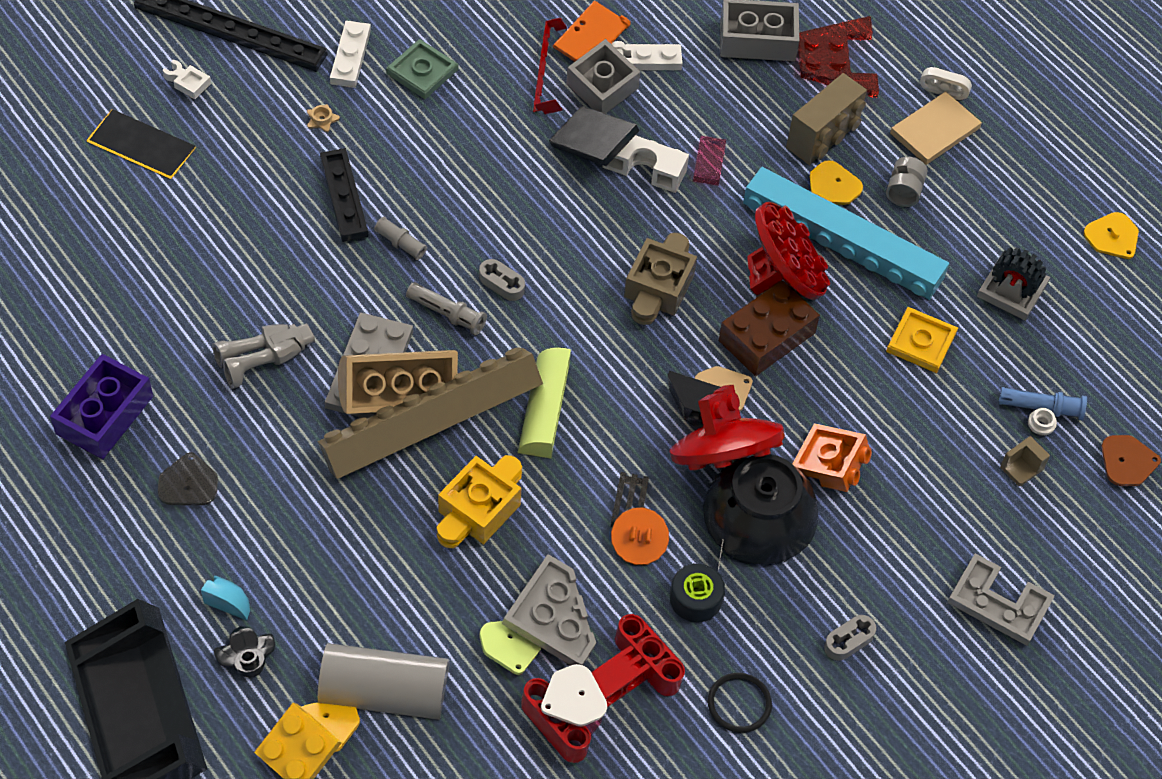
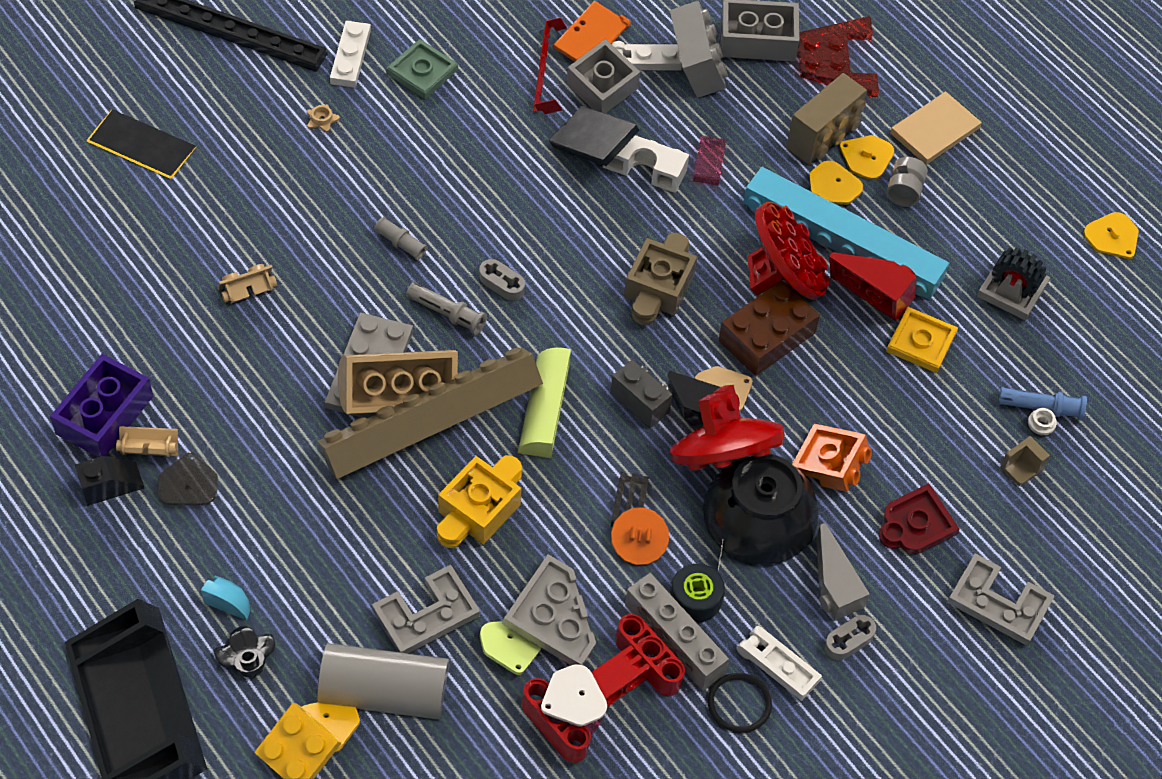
white plate [163,60,211,99] -> none
light grey piece [212,323,315,389] -> none
black plate [320,148,368,242] -> none
white plate [920,67,972,100] -> none
dark orange piece [1101,435,1161,486] -> none
none -> black slope [75,456,144,506]
none -> tan hinge [116,426,179,457]
none -> tan hinge [218,264,277,304]
none -> light grey plate [372,565,480,653]
none -> dark grey brick [610,360,673,428]
none -> light grey brick [625,573,729,692]
none -> light grey brick [670,0,728,98]
none -> white plate [736,626,822,701]
none -> light grey slope [816,523,870,621]
none -> red slope [829,252,916,321]
none -> yellow piece [839,135,894,180]
none -> dark red plate [879,483,960,554]

